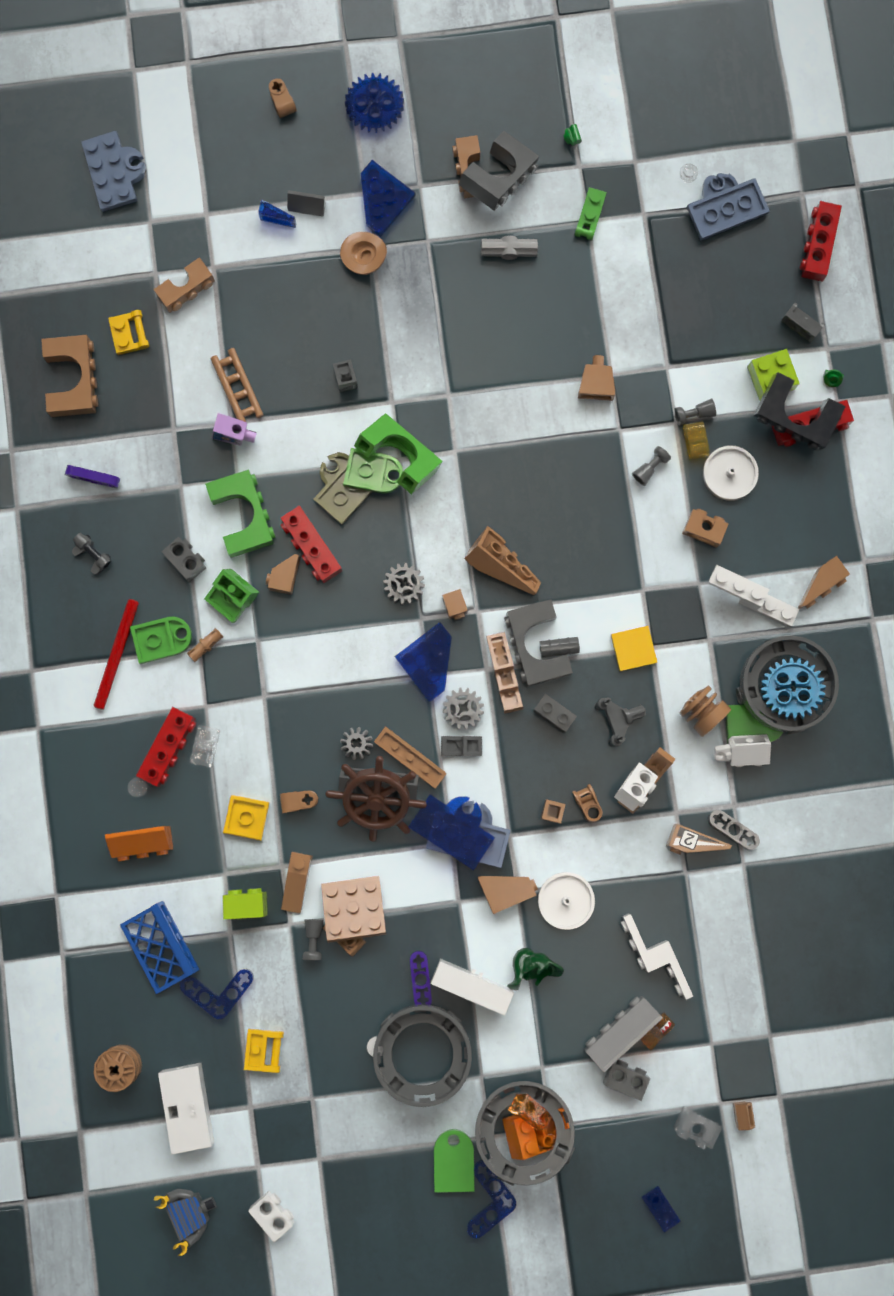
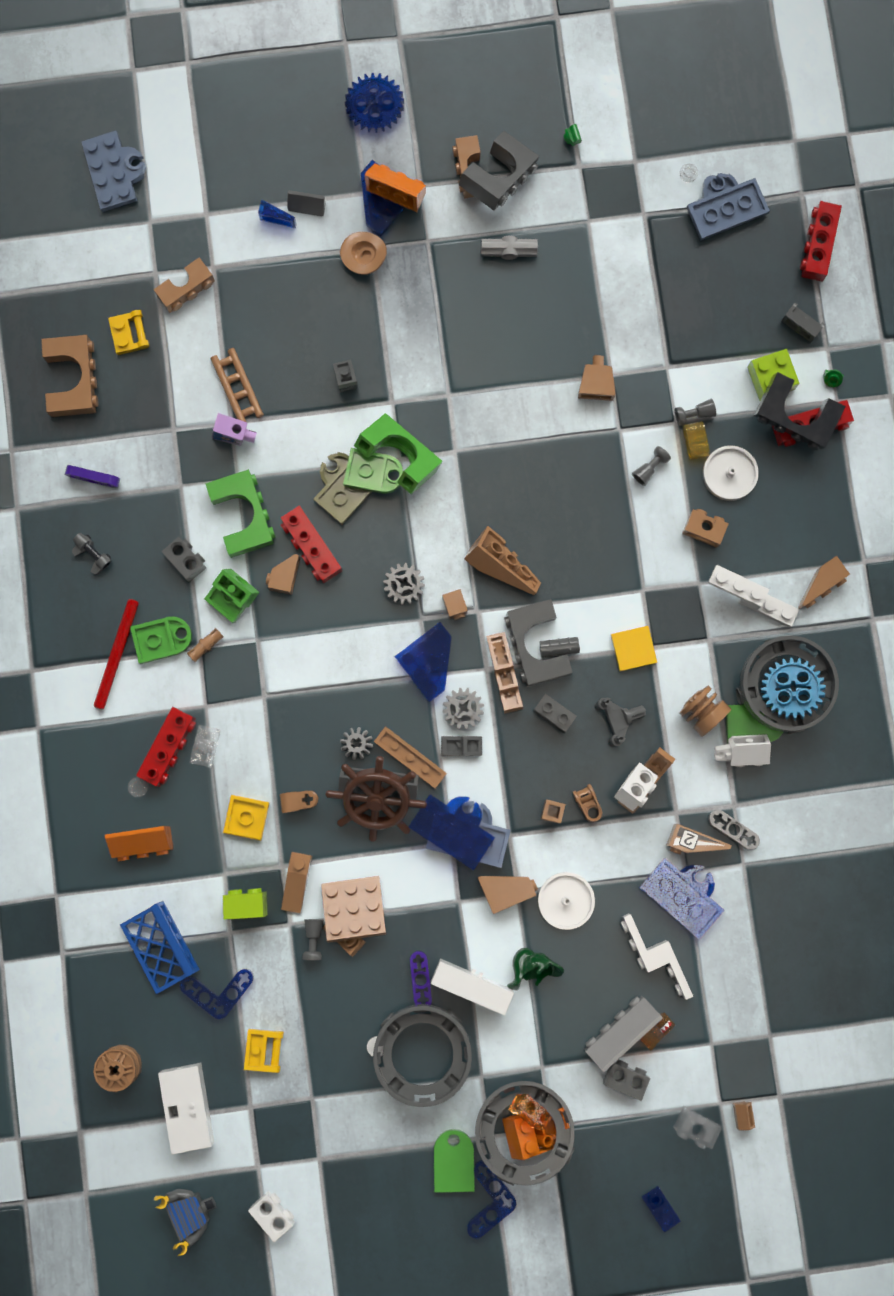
medium nougat piece [269,79,297,118] -> none
bright green plate [574,187,607,241] -> none
none -> orange slope [365,164,426,212]
none -> clear blue plate [639,858,724,940]

